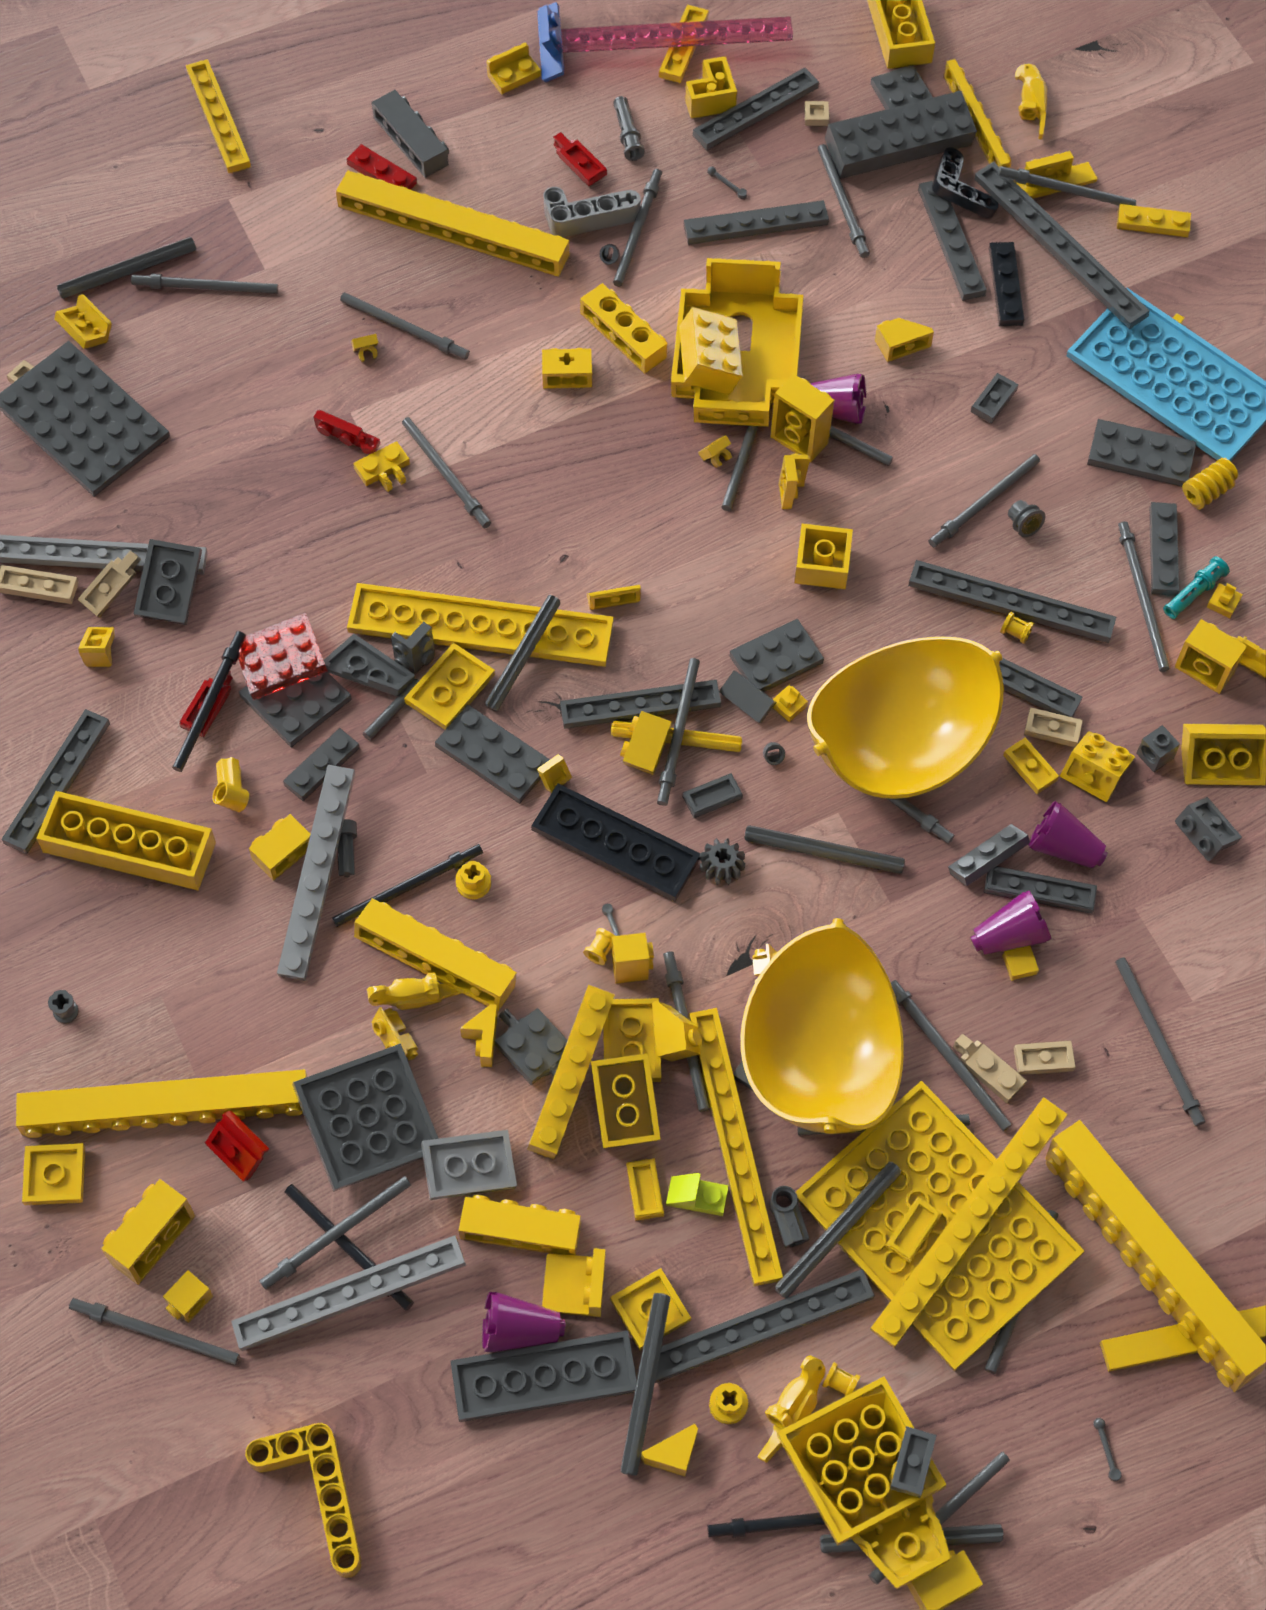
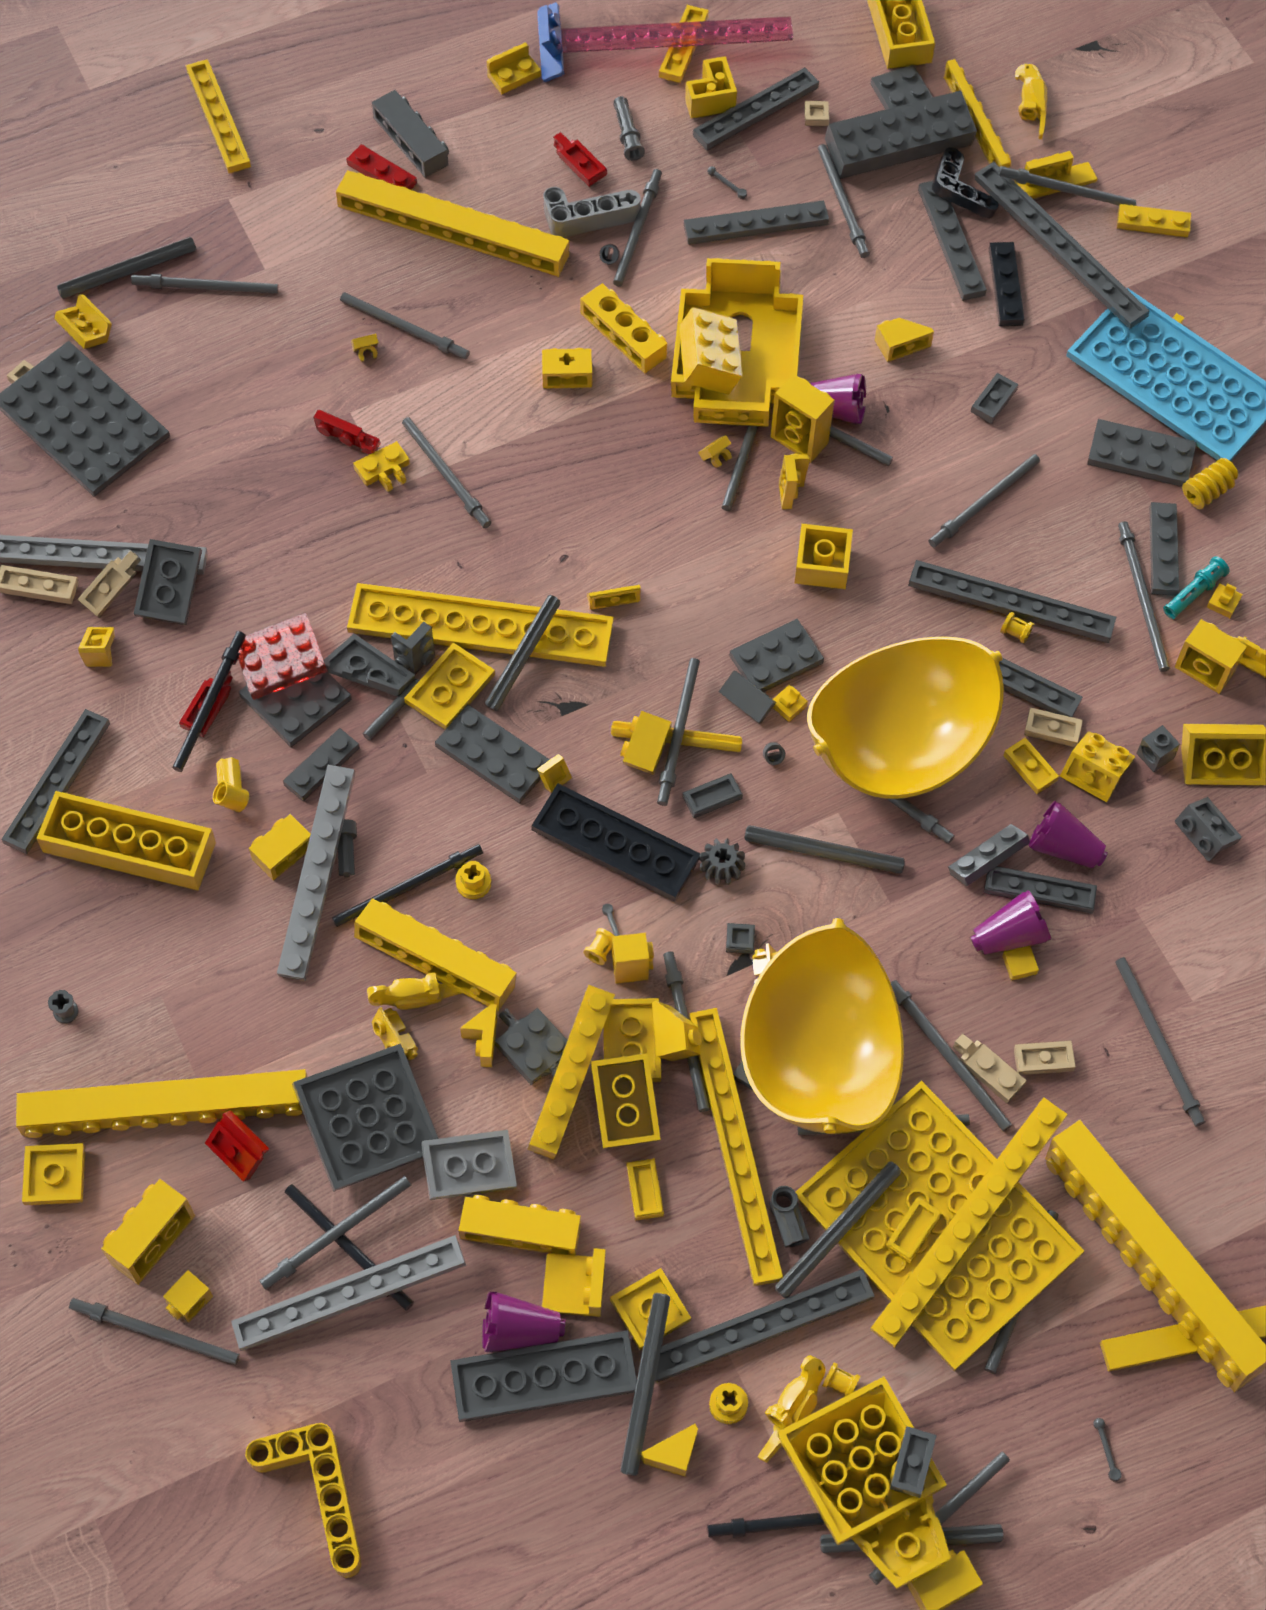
dark grey plate [560,679,721,729] -> none
neon yellow slope [666,1173,729,1216] -> none
dark grey piece [1008,500,1046,537] -> none
none -> dark grey tile [726,923,755,954]

